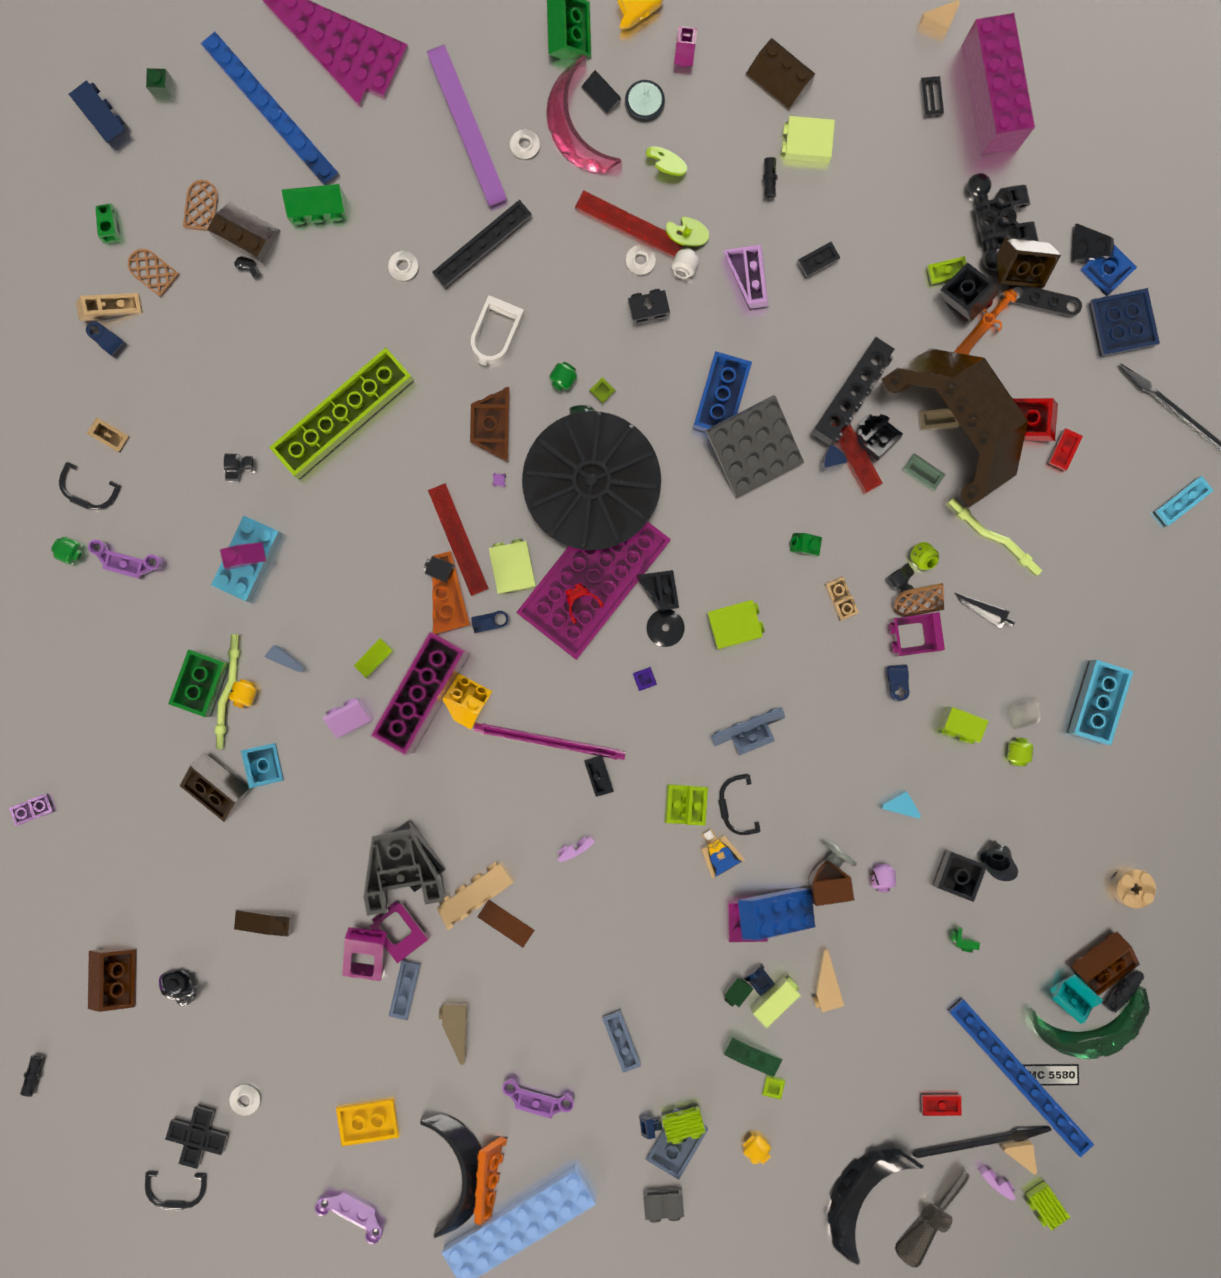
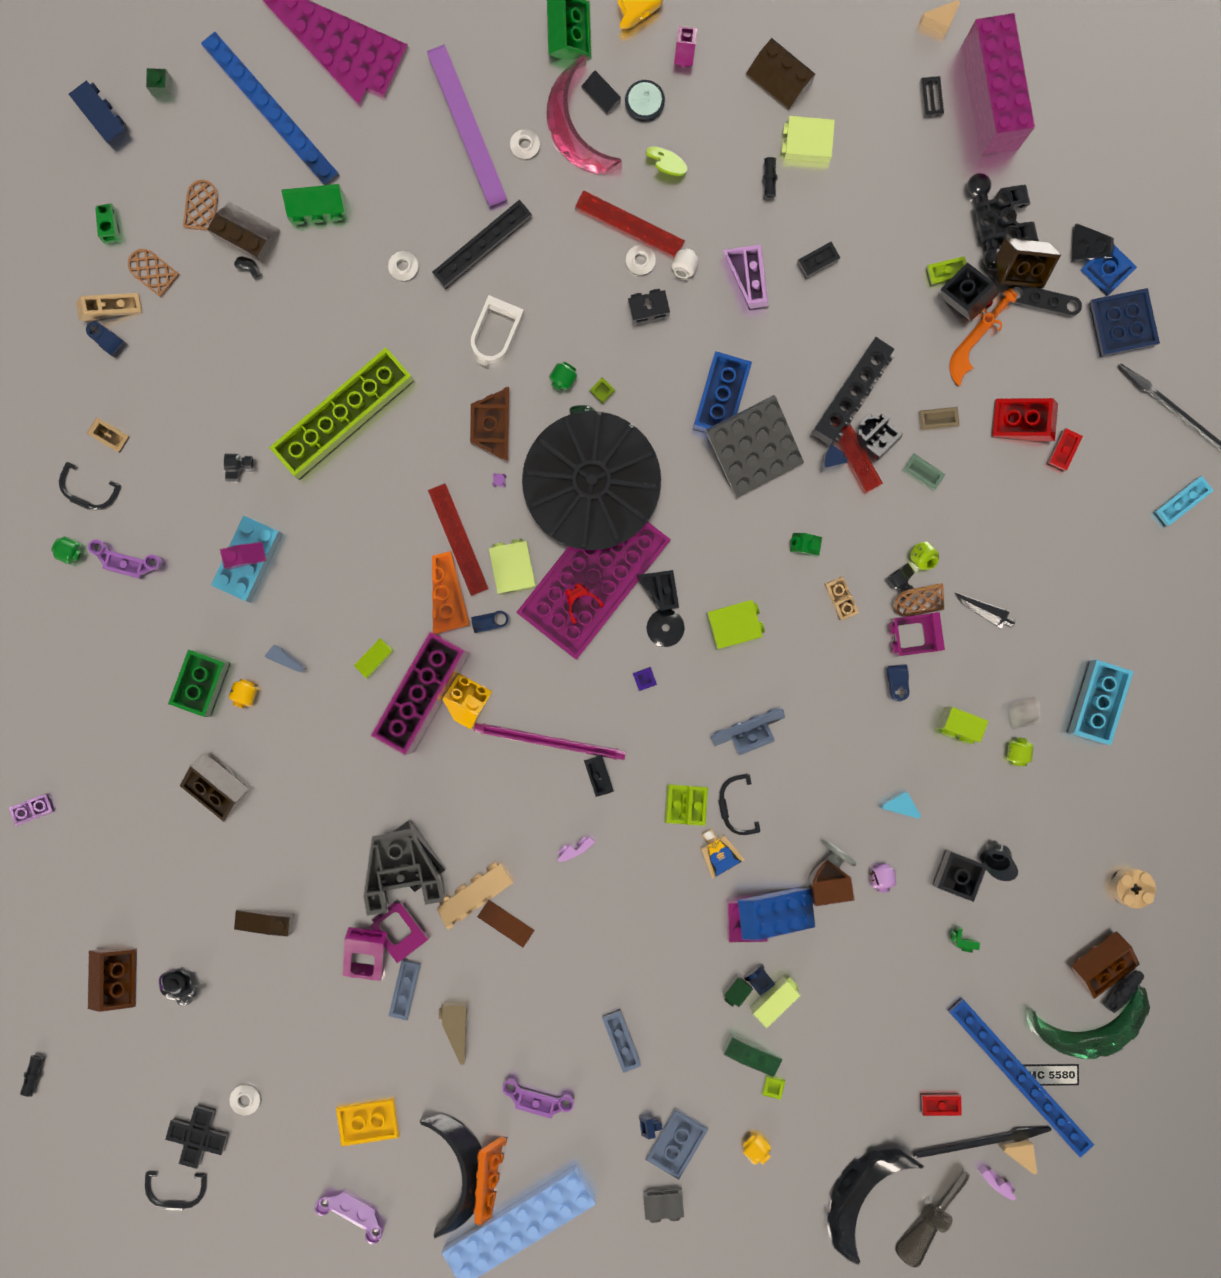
yellowish green bar [214,634,240,749] -> none
medium azure slope [241,743,283,788] -> none
lavender slope [323,698,373,738] -> none
black brick [423,556,455,584] -> none
lime brick [661,1106,706,1144] -> none
lime piece [665,217,709,247] -> none
tan slope [813,947,844,1012] -> none
dark brown windscreen [881,348,1028,508] -> none
yellowish green bar [948,497,1042,575] -> none
lime brick [1026,1181,1070,1231] -> none
teal bracket [1050,975,1103,1024] -> none

